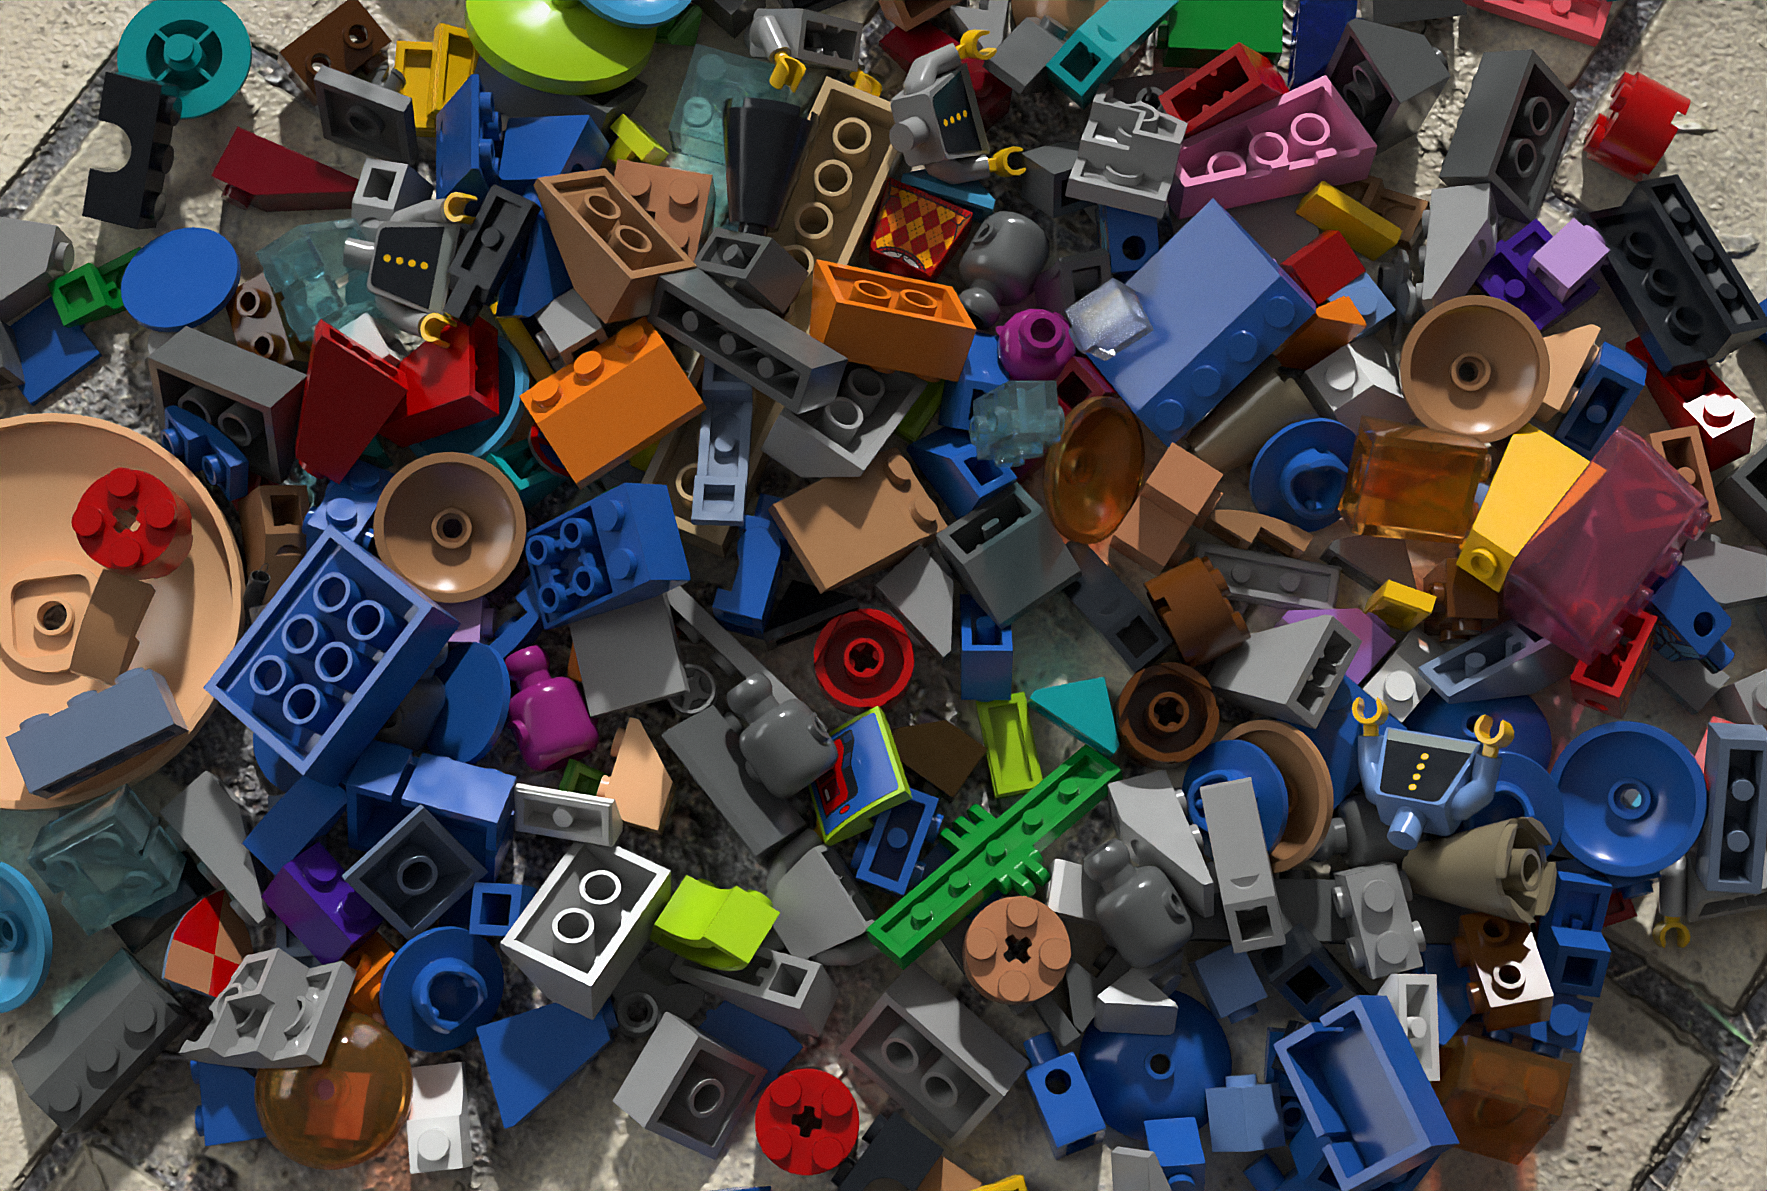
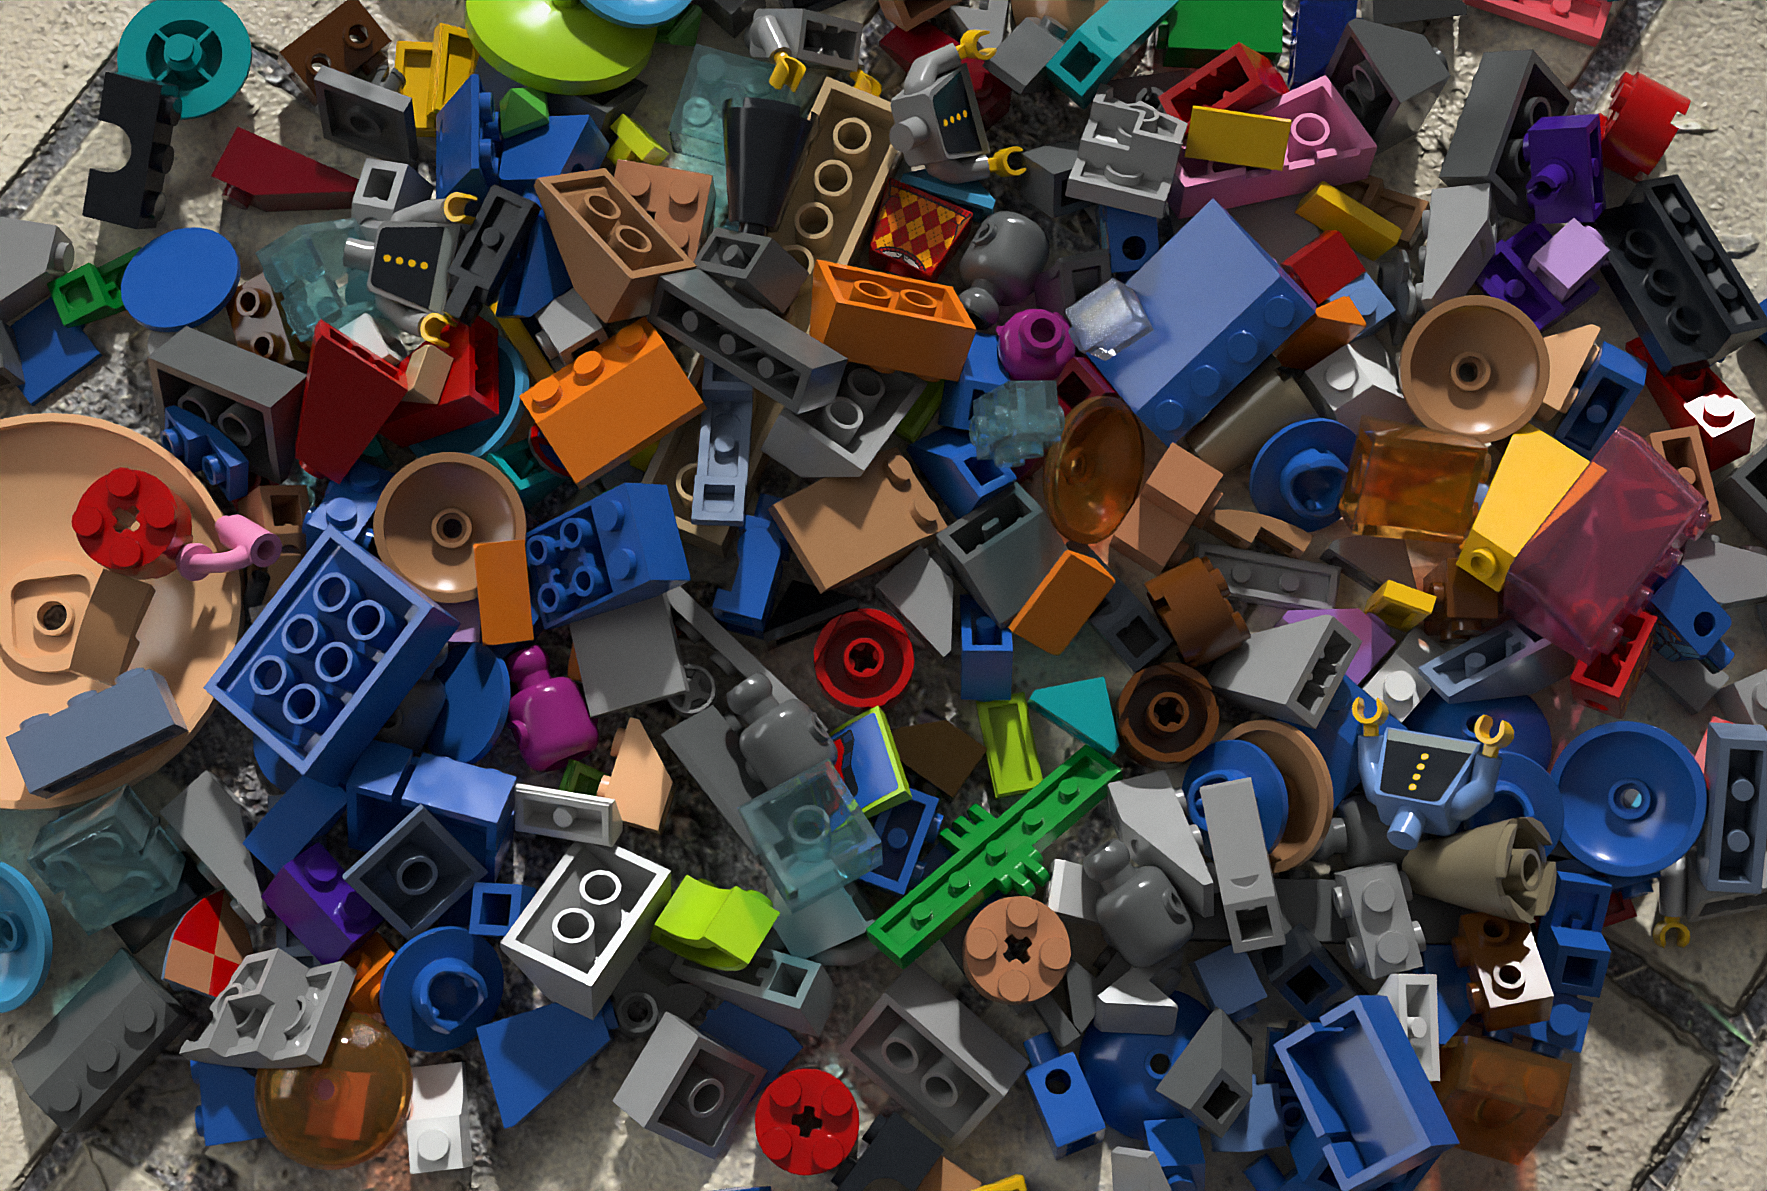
none -> bright pink plant [175,515,282,581]
none -> tan slope [401,345,453,404]
none -> orange slope [473,539,534,646]
none -> bright green slope [499,87,550,138]
none -> clear light blue slope [737,758,883,915]
none -> orange slope [1008,550,1115,656]
none -> dark grey slope [1155,1007,1252,1139]
none -> yellow tile [1185,105,1291,171]
none -> dark purple brick [1523,114,1607,224]

